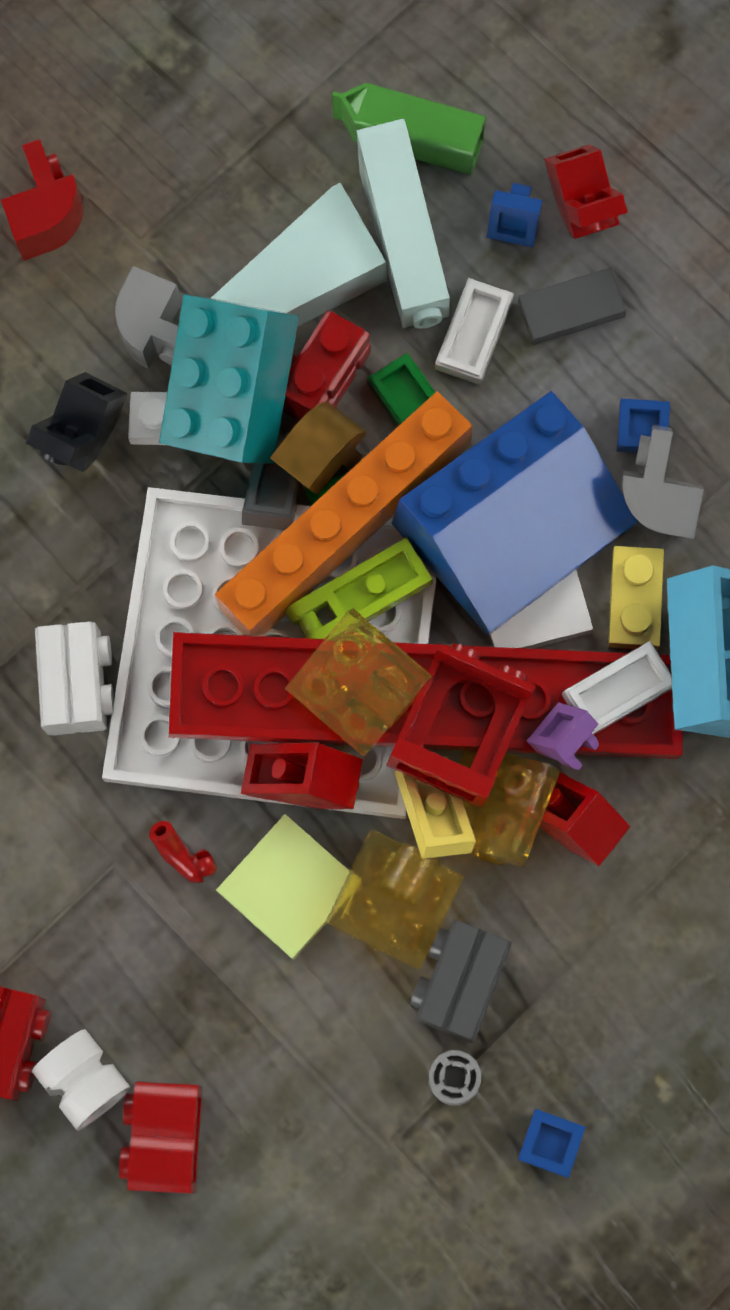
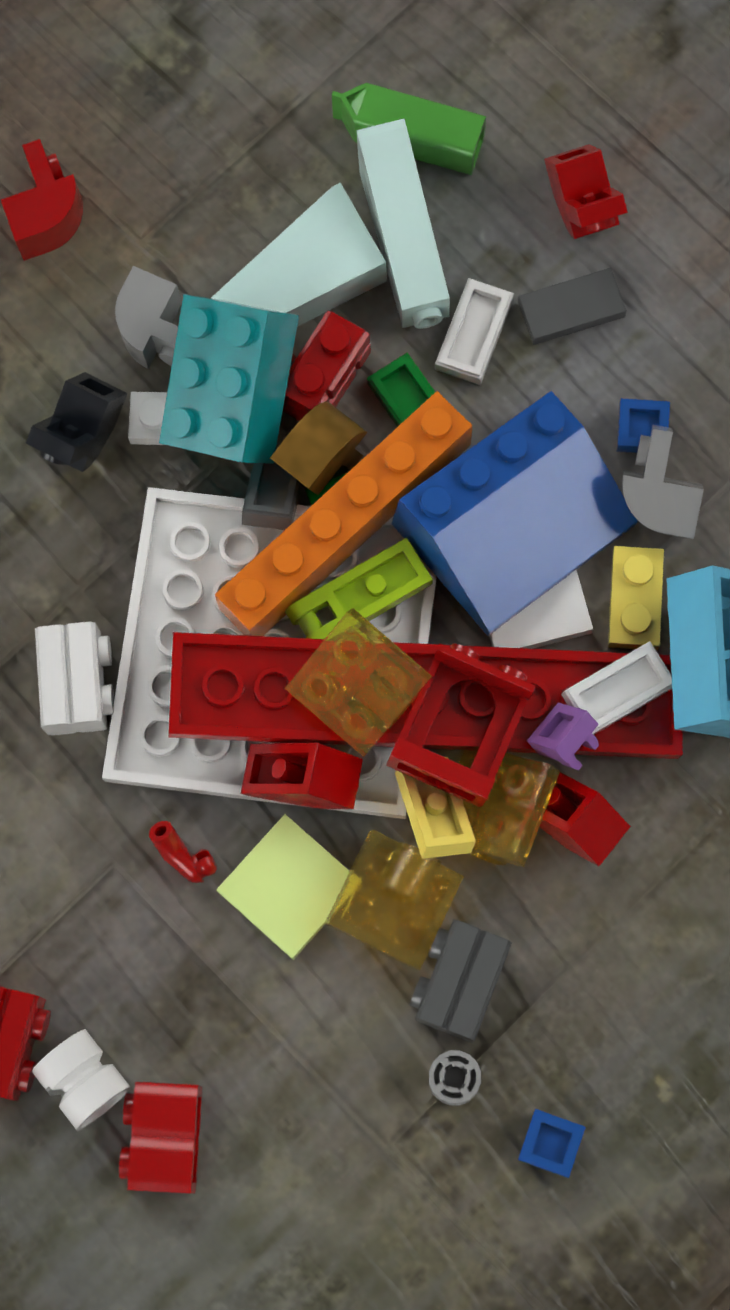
blue tile [486,182,543,248] -> none

